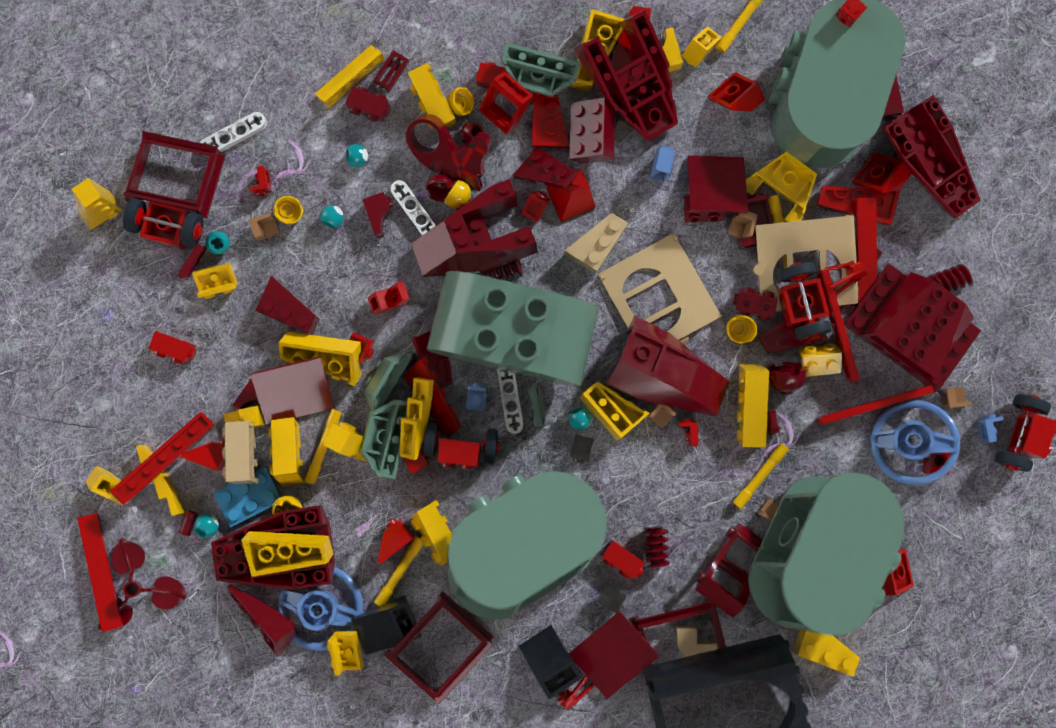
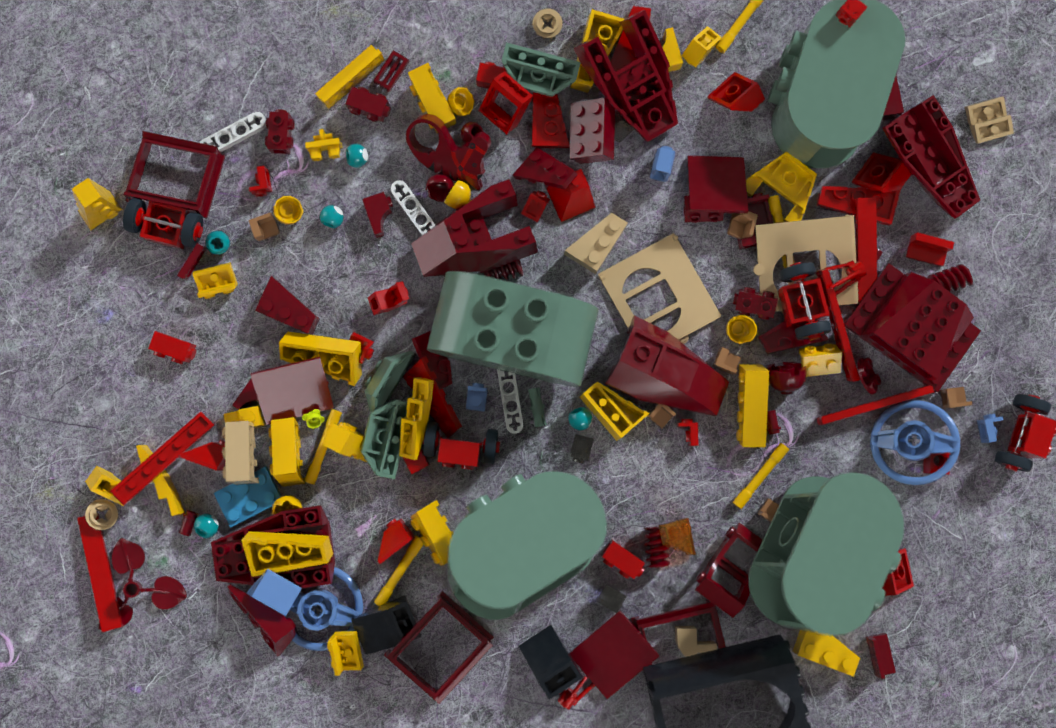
none -> tan gear [85,499,118,530]
none -> medium blue slope [247,569,301,616]
none -> dark red brick [265,109,295,154]
none -> neon yellow plate [302,409,325,429]
none -> yellow hips [305,129,343,161]
none -> tan gear [533,9,563,39]
none -> clear orange wing [659,518,696,556]
none -> medium nougat panel [712,347,741,375]
none -> dark red dish [858,357,881,395]
none -> dark red panel [866,633,896,680]
none -> red panel [906,232,954,267]
none -> tan slope [965,96,1014,144]

